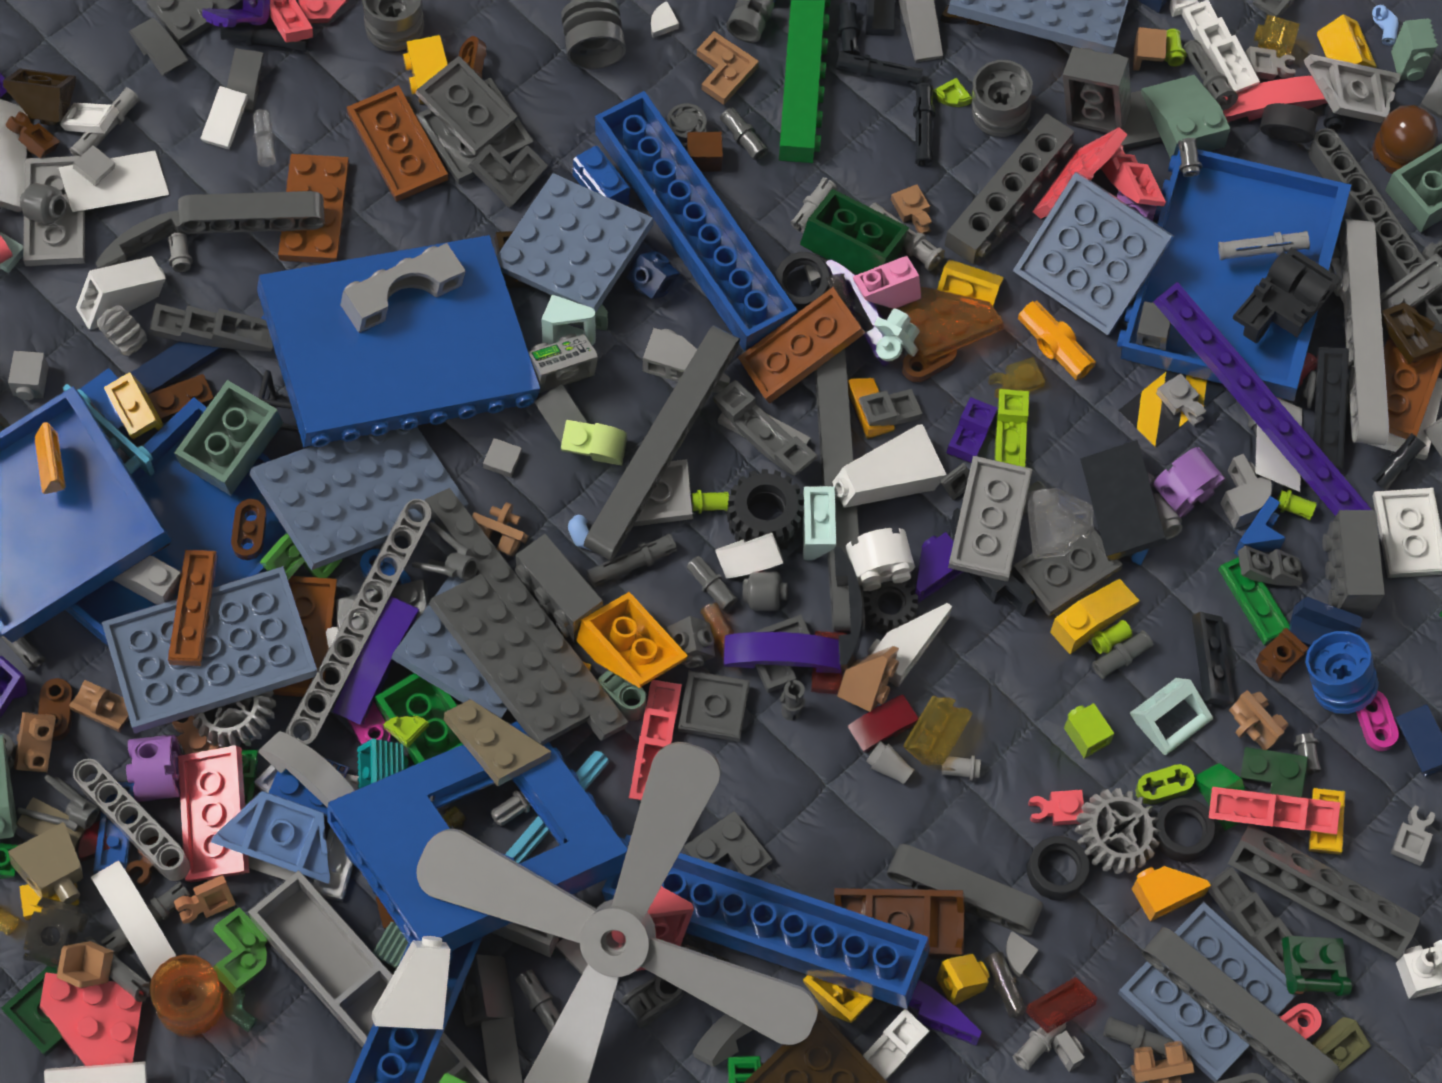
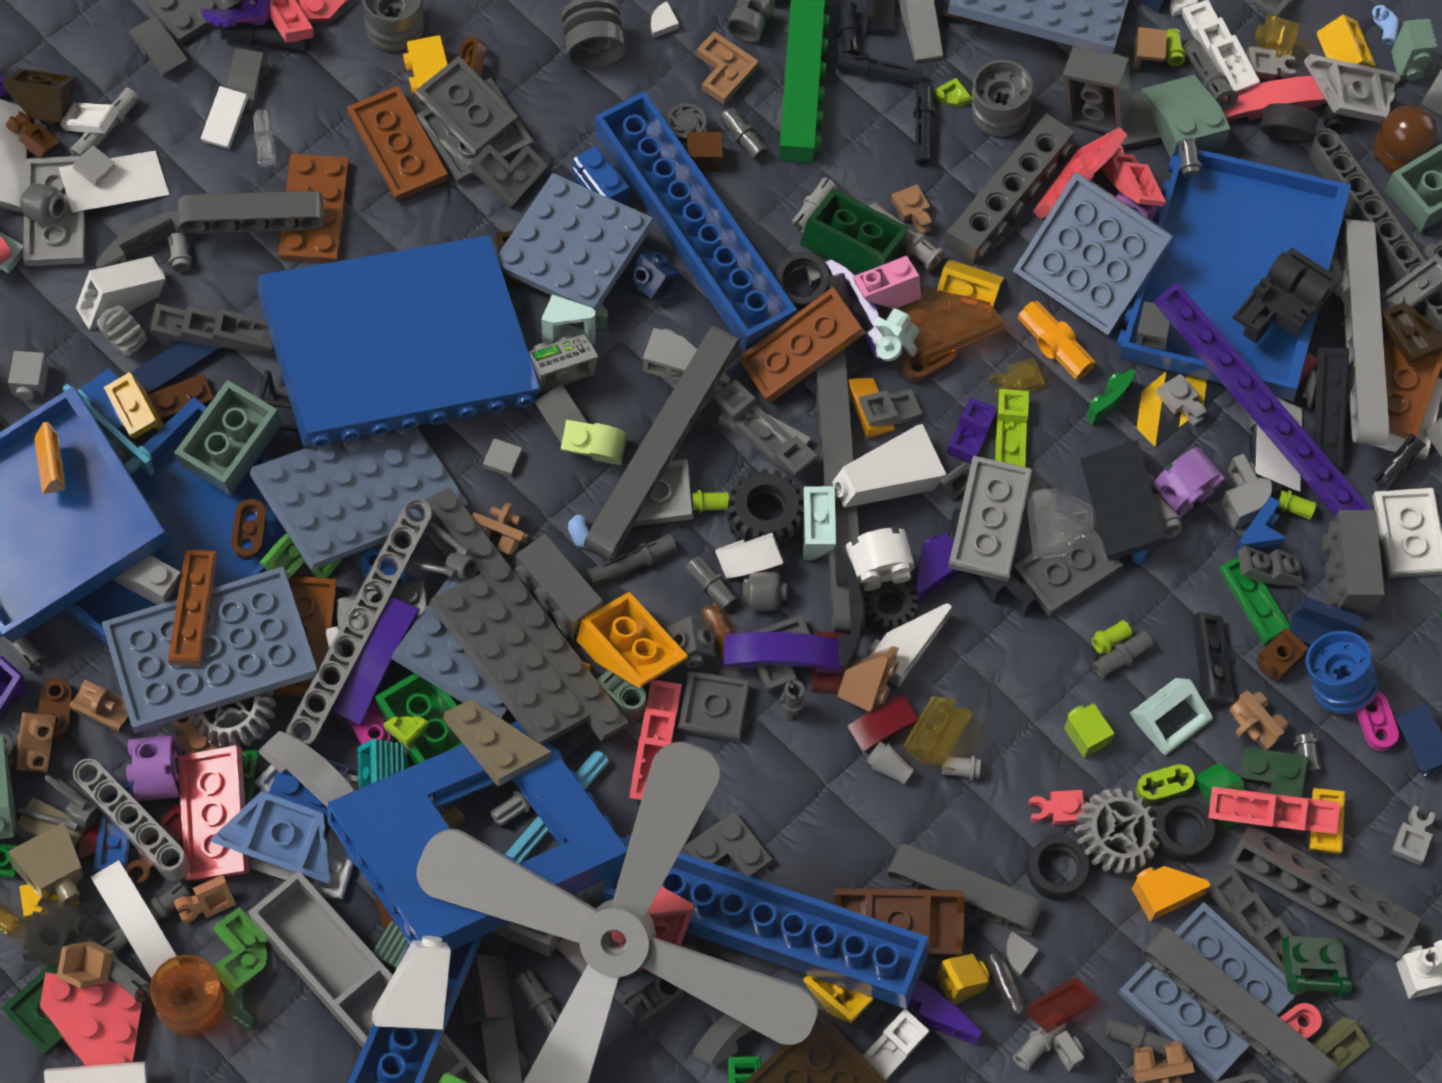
light grey arch [340,243,465,333] -> none
yellow slope [1050,579,1140,654] -> none
light grey pin [1218,231,1310,260] -> none
none -> dark red tile [158,803,183,847]
none -> green slope [1086,368,1136,426]

